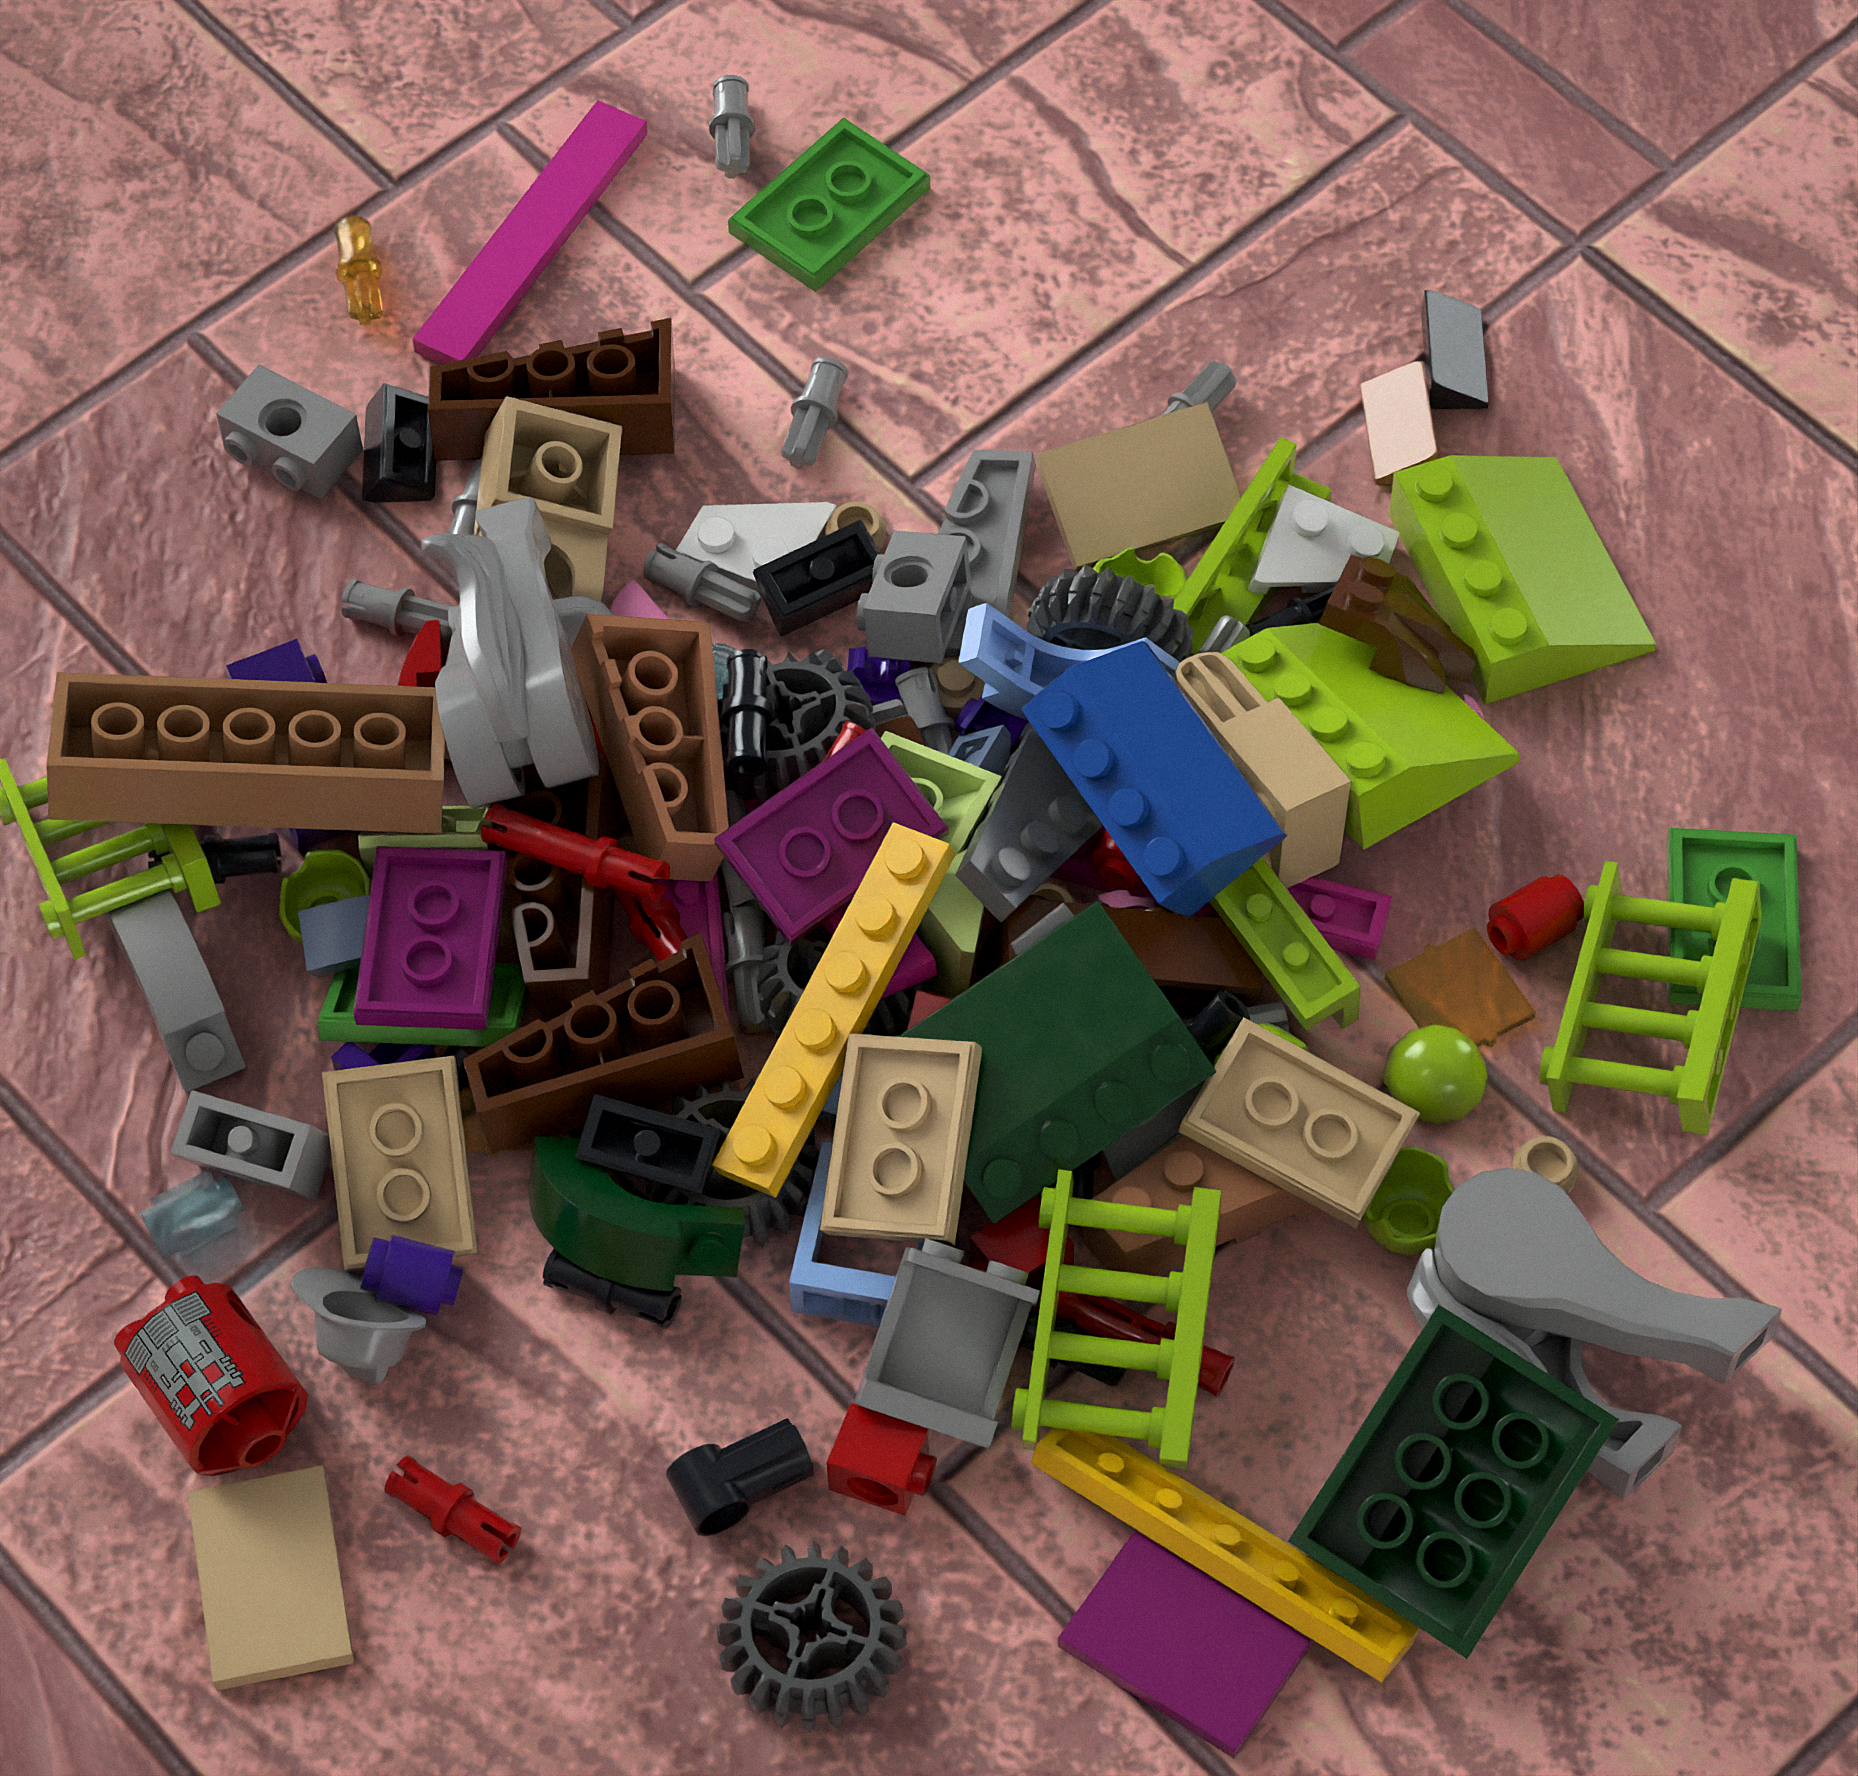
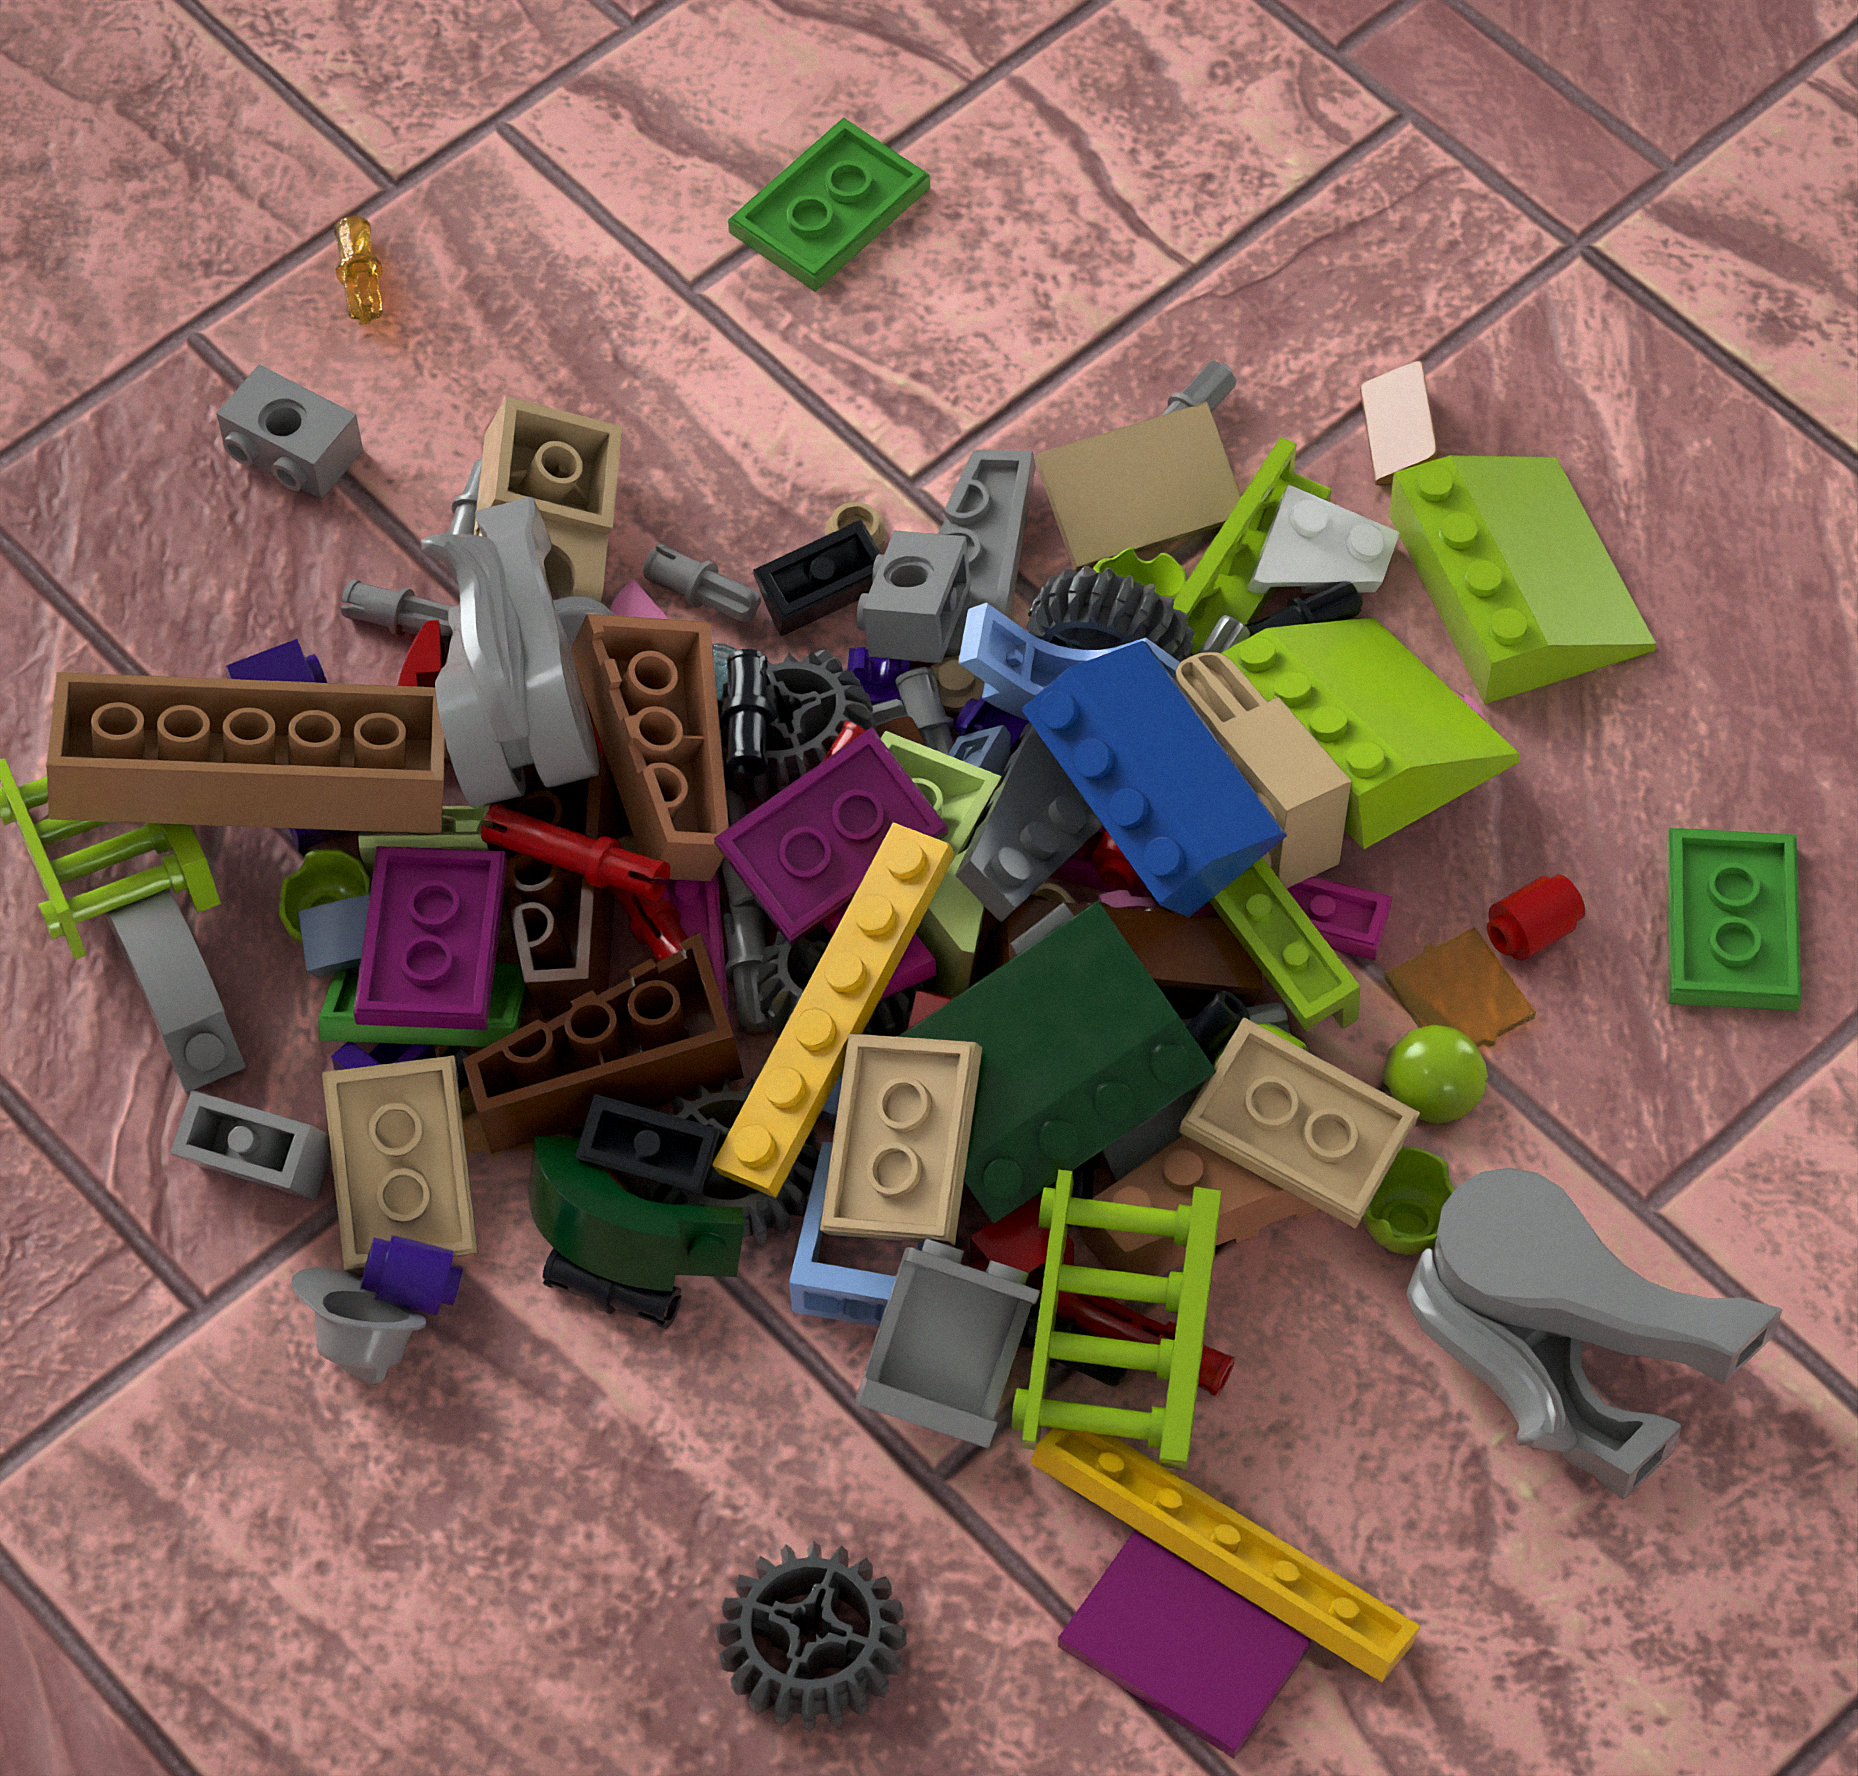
red cylinder [114,1275,308,1477] -> none
clear light blue brick [139,1170,244,1259] -> none
black pin [148,832,282,885] -> none
tan tile [187,1465,355,1691] -> none
black slope [362,383,436,503] -> none
red pin [384,1455,521,1565] -> none
dark pink tile [412,100,648,364] -> none
reddish brown wedge [428,318,675,460] -> none
black piece [666,1418,814,1536] -> none
white wing [676,502,836,597] -> none
light grey axle [709,75,755,179] -> none
light grey axle [781,357,848,469] -> none
red brick [826,1403,937,1516] -> none
dark green slope [1288,1304,1619,1659] -> none
reddish brown plate [1319,554,1475,694] -> none
slope [1421,290,1489,409] -> none
tan plate [1512,1136,1579,1195] -> none
lime fence [1539,861,1762,1135] -> none

